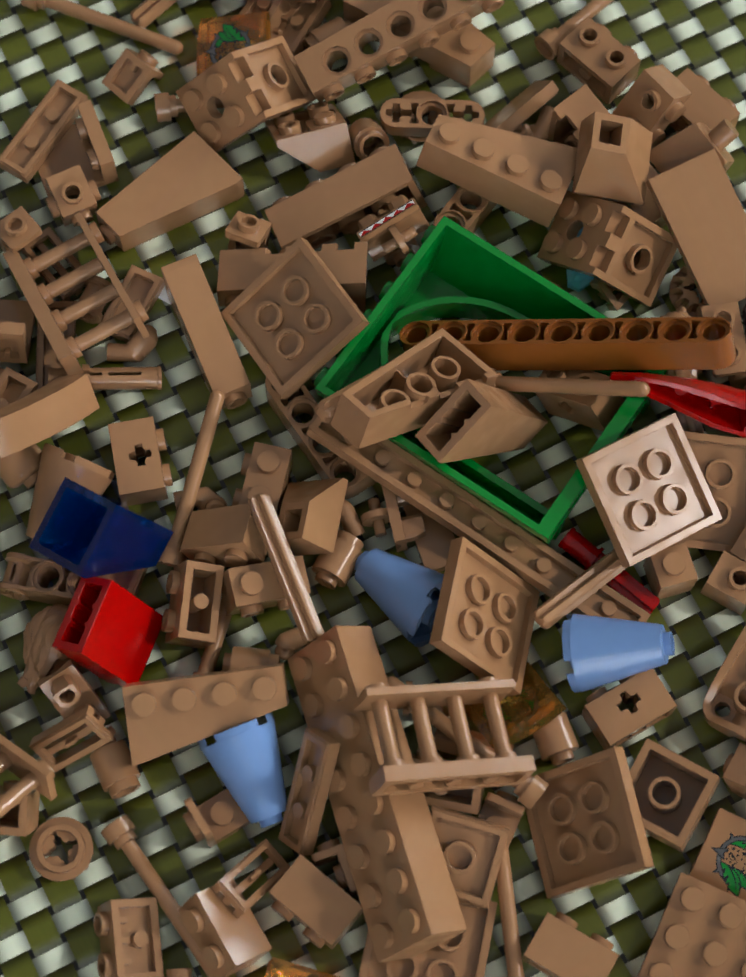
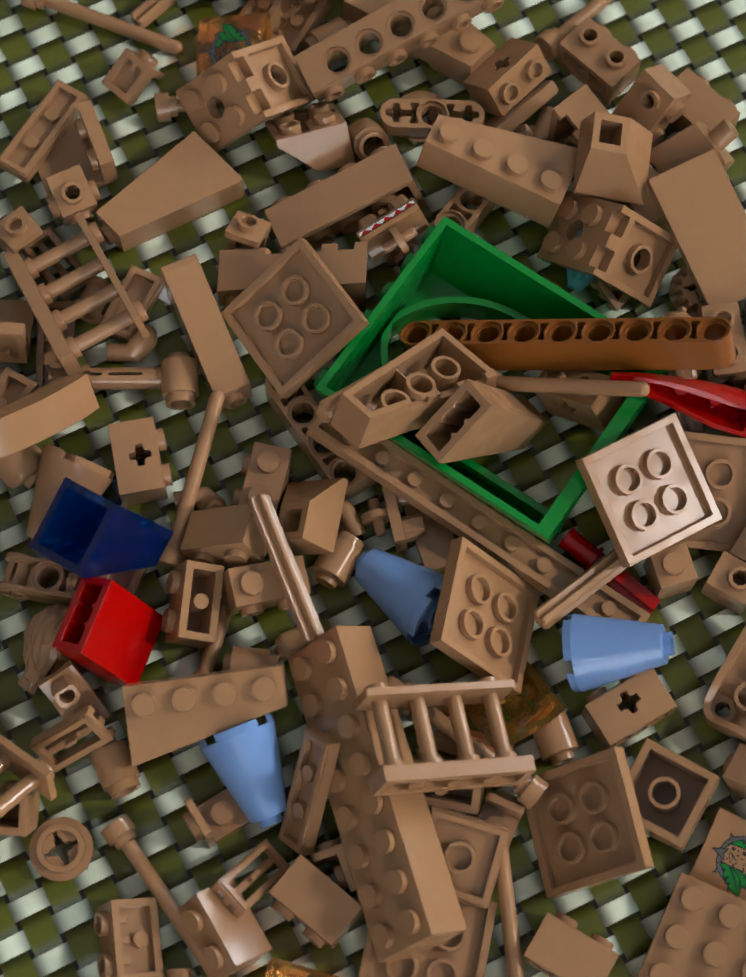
none -> medium nougat brick [161,352,199,410]
none -> medium nougat brick [462,37,552,117]

